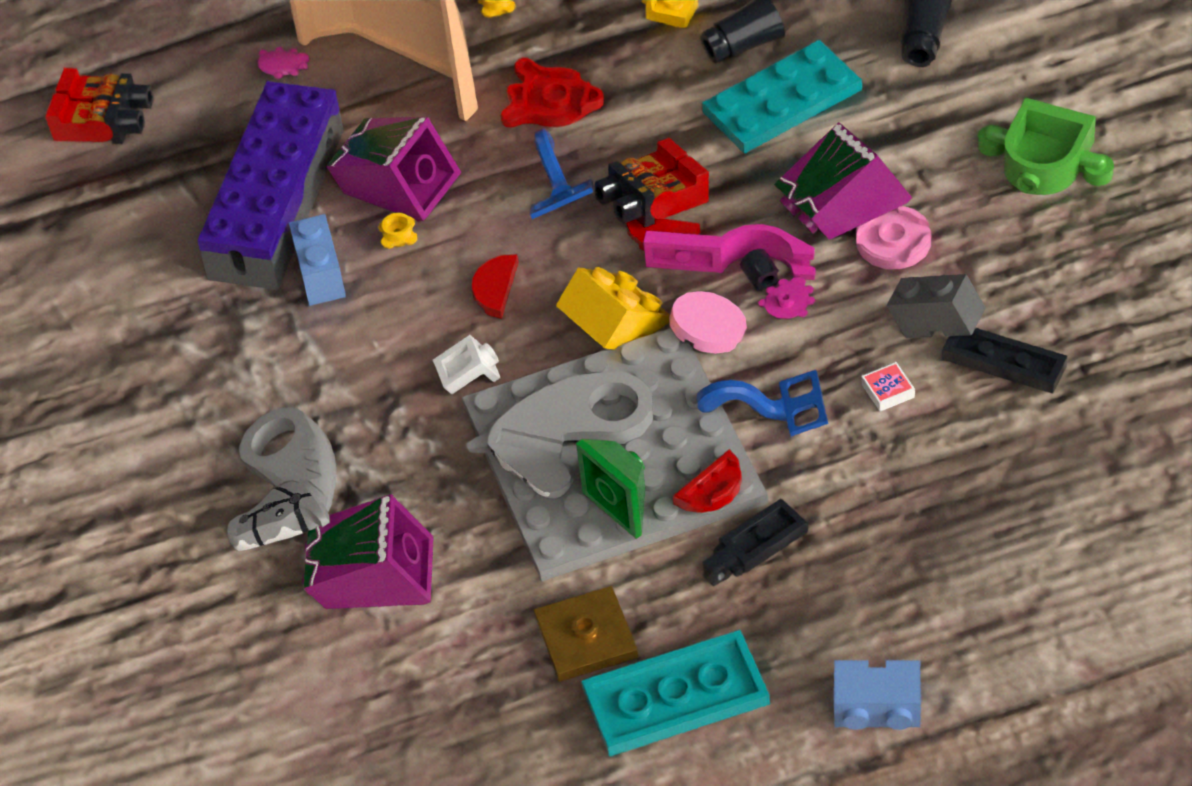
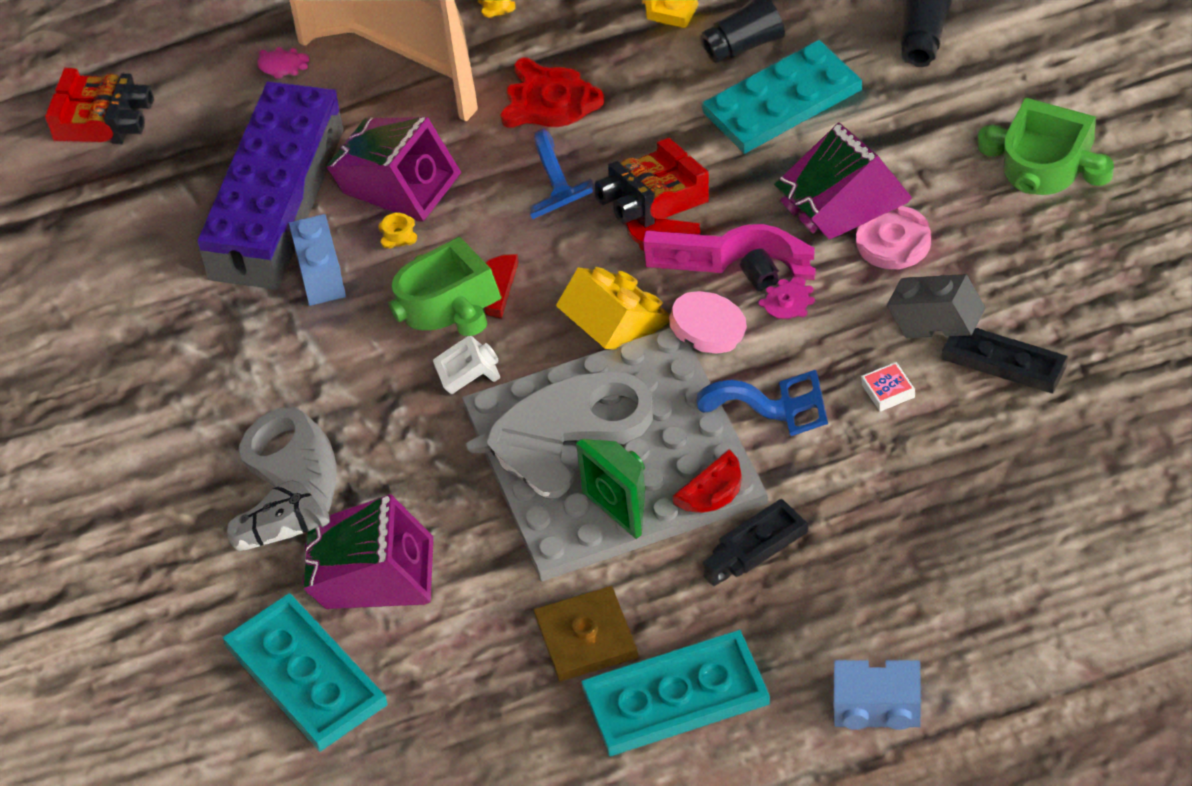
none -> teal plate [223,593,388,752]
none -> bright green piece [388,236,502,336]

